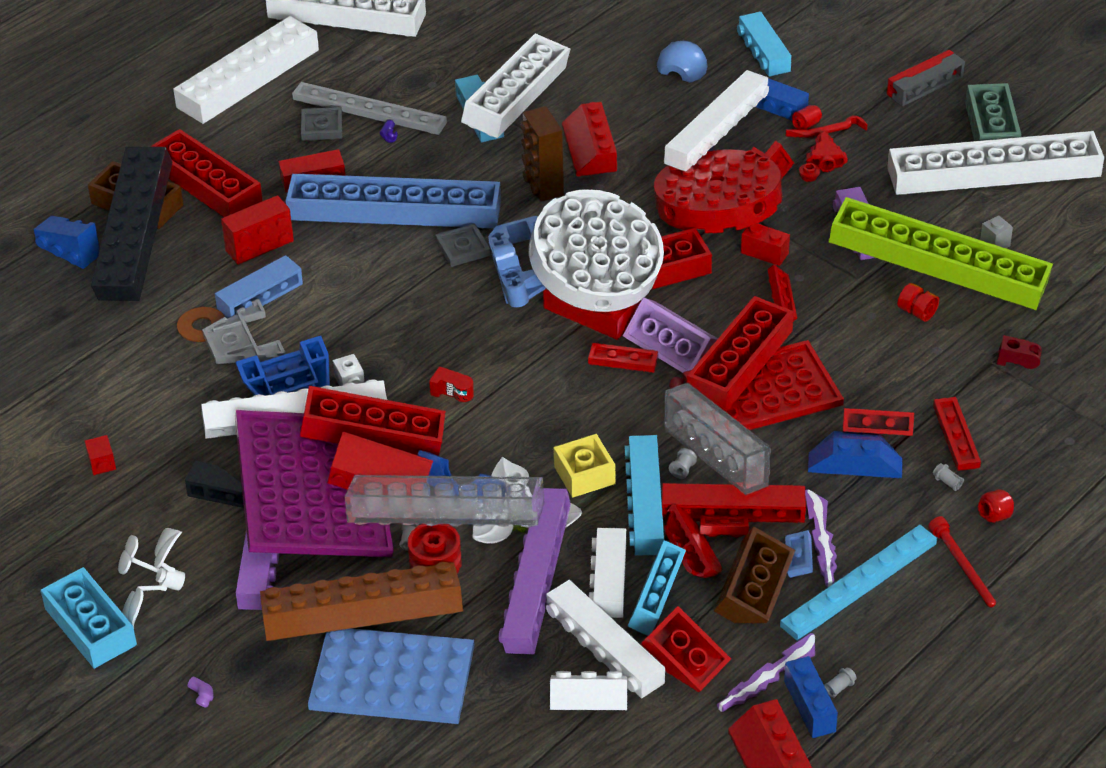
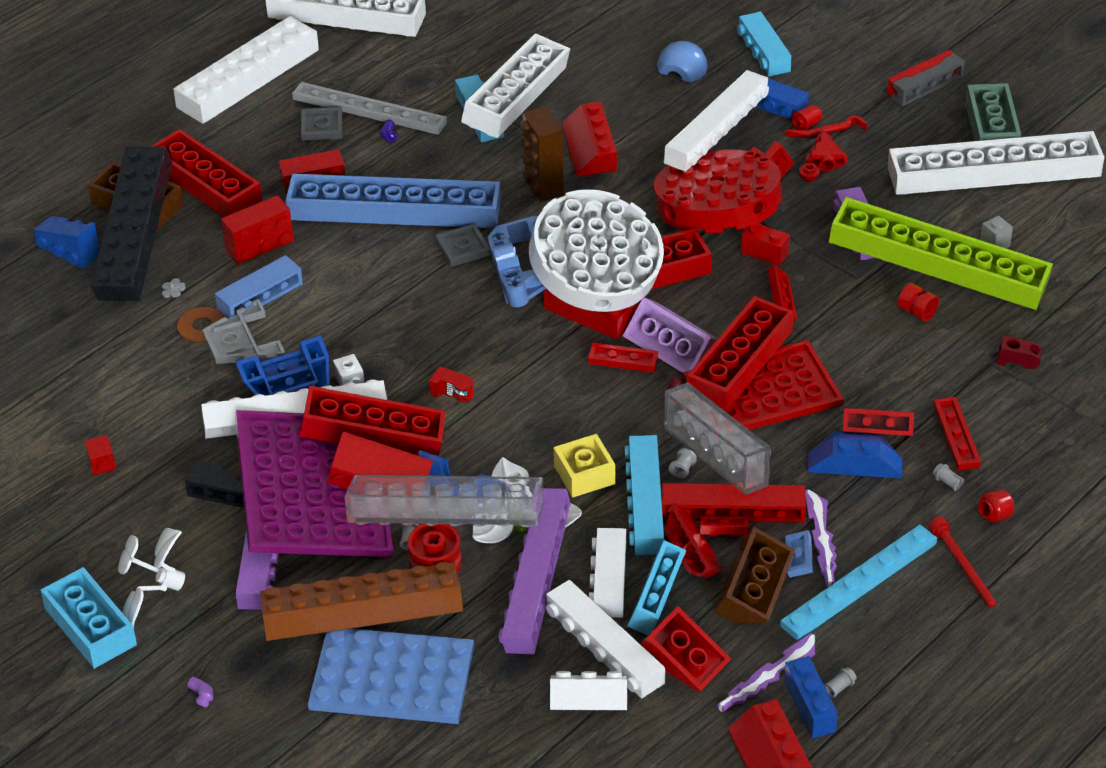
none -> light grey plant [162,278,186,298]

